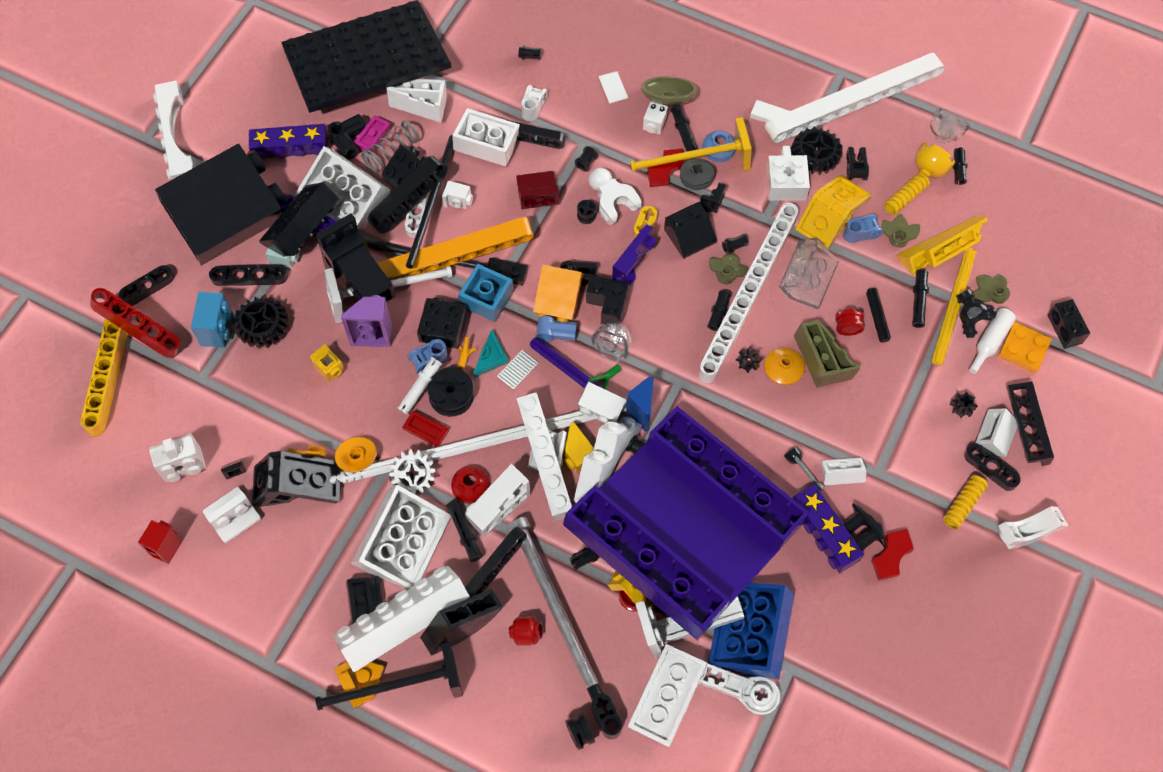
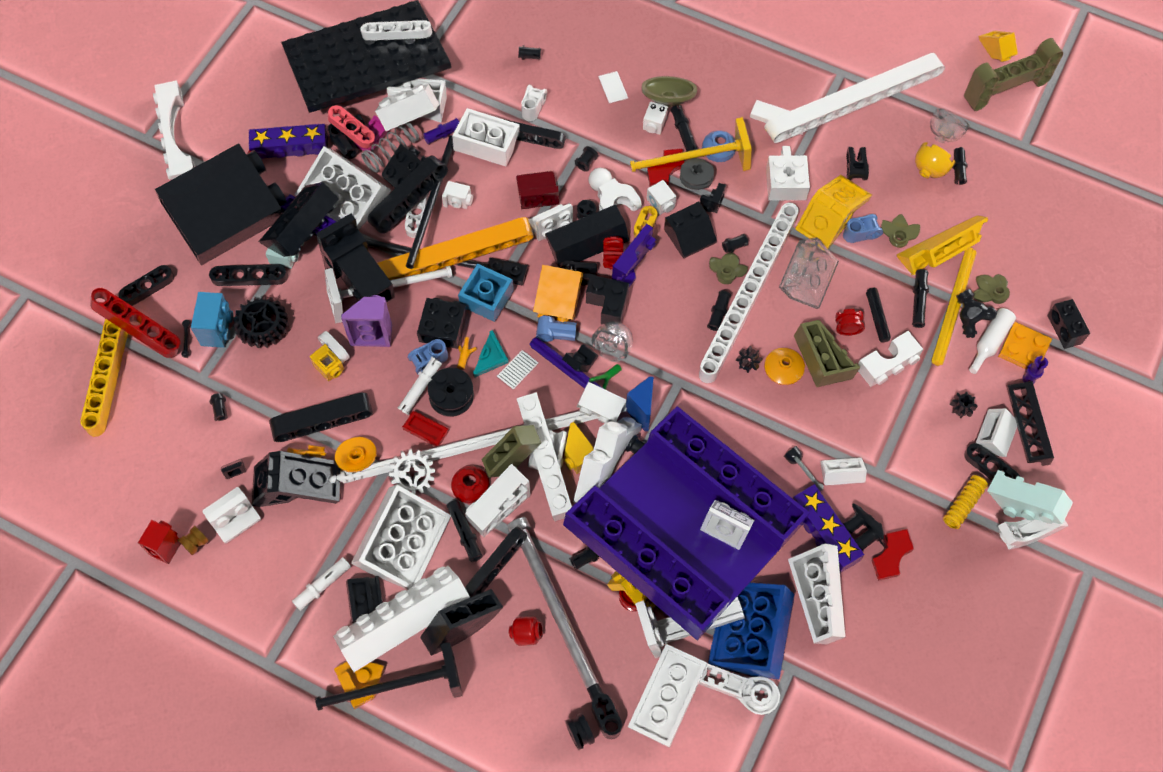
white hinge [149,433,207,483] -> none
black gear [791,127,842,175] -> none
yellow piece [884,172,930,215] -> none
none -> pearl gold wheel [178,526,209,556]
none -> black hinge [181,320,191,358]
none -> black pin [209,393,228,421]
none -> black beam [269,393,373,442]
none -> white pin [292,557,351,611]
none -> white beam [317,331,350,364]
none -> coral beam [328,105,375,148]
none -> white beam [360,20,432,41]
none -> white wedge [375,84,439,131]
none -> dark purple pin [423,118,459,145]
none -> olive brick [481,425,541,478]
none -> white bracket [528,203,573,241]
none -> black slope [545,204,630,268]
none -> black bracket [562,344,598,372]
none -> red gear [603,237,623,269]
none -> white brick [647,180,676,215]
none -> white slope [700,500,754,550]
none -> white wedge [788,544,845,644]
none -> white arch [858,331,923,387]
none -> olive beam [964,38,1063,111]
none -> yellow slope [978,31,1018,62]
none -> light aqua wedge [987,470,1073,524]
none -> dark purple pin [1022,356,1048,384]

